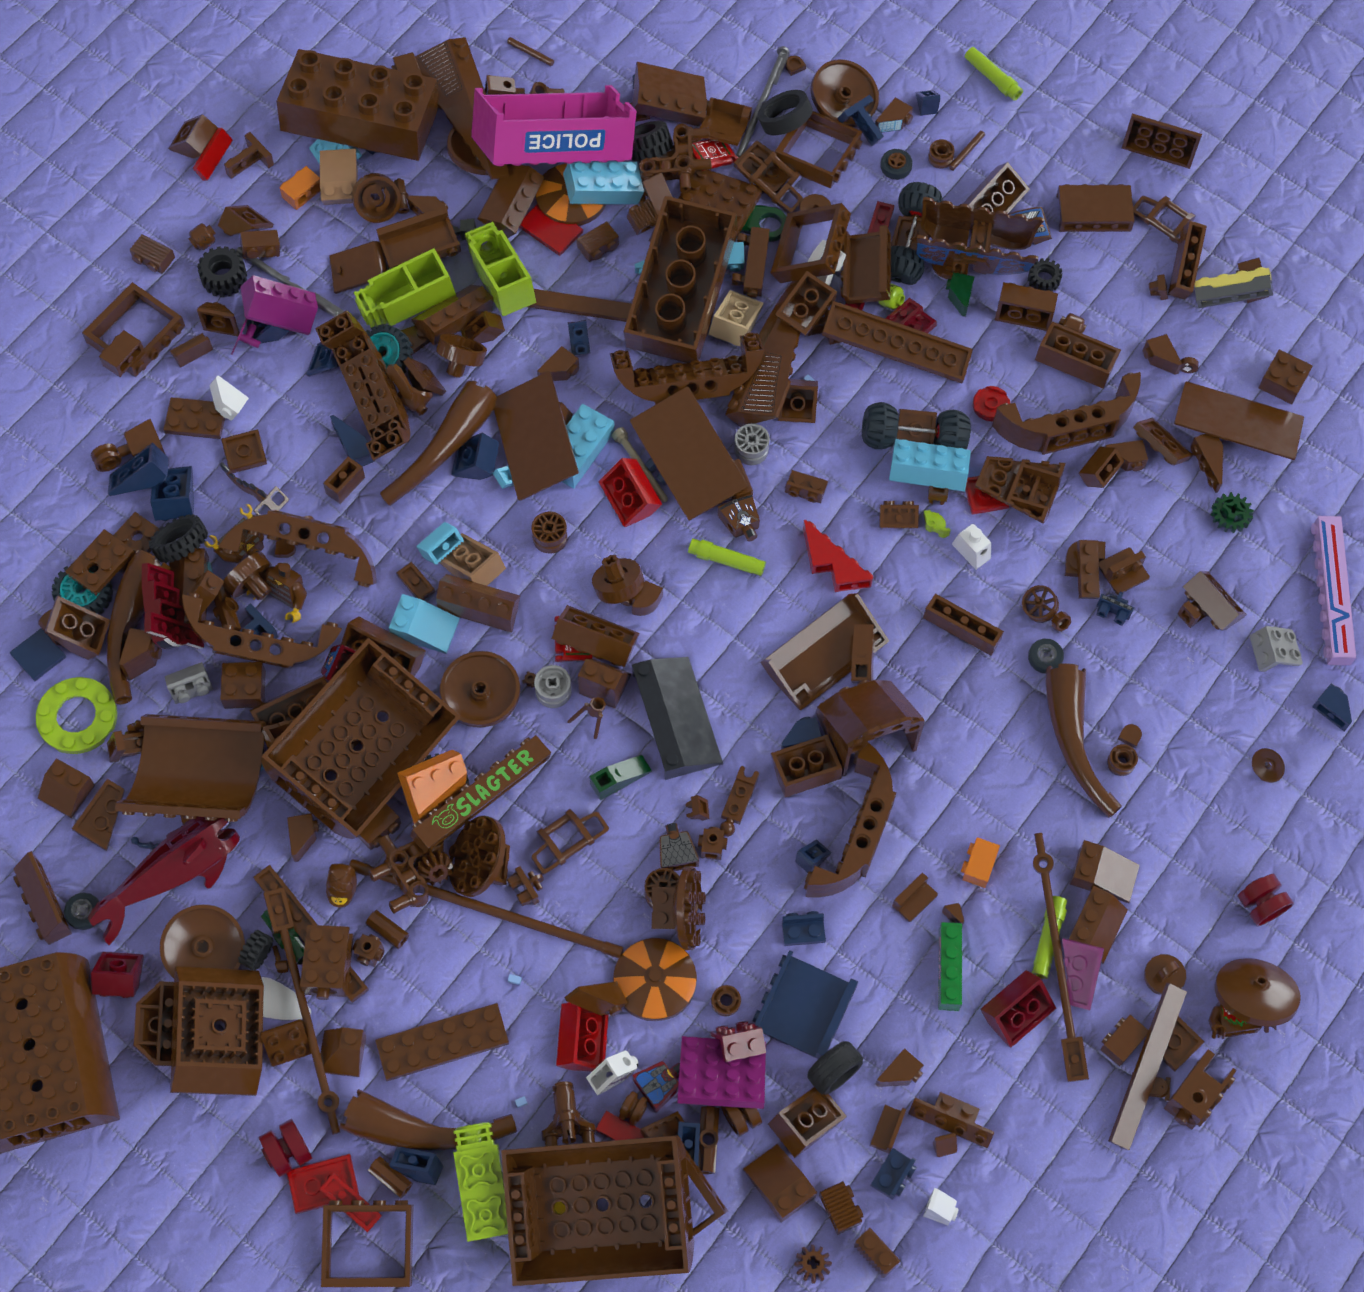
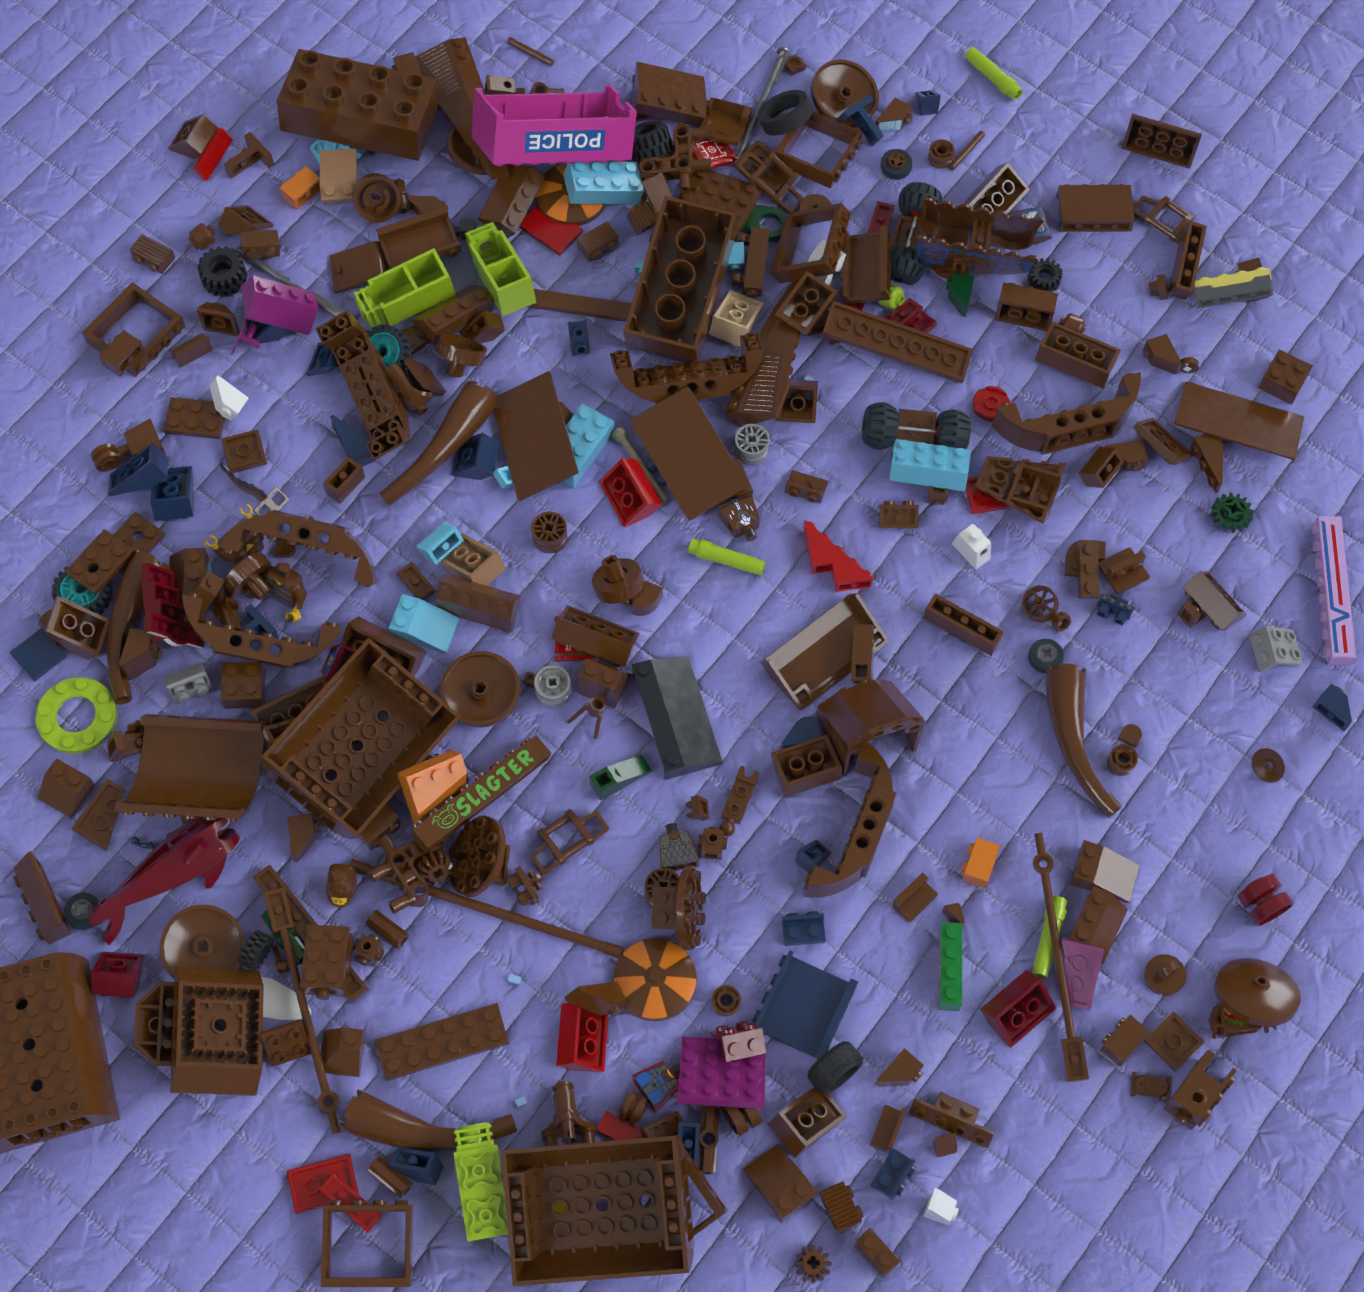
black tyre [149,514,208,563] -> none
dark red wheel [258,1118,313,1177] -> none
reddish brown slope [537,346,579,381] -> none
white torso [586,1050,638,1095] -> none
lime piece [923,510,951,538] -> none
tile [1108,983,1187,1150] -> none

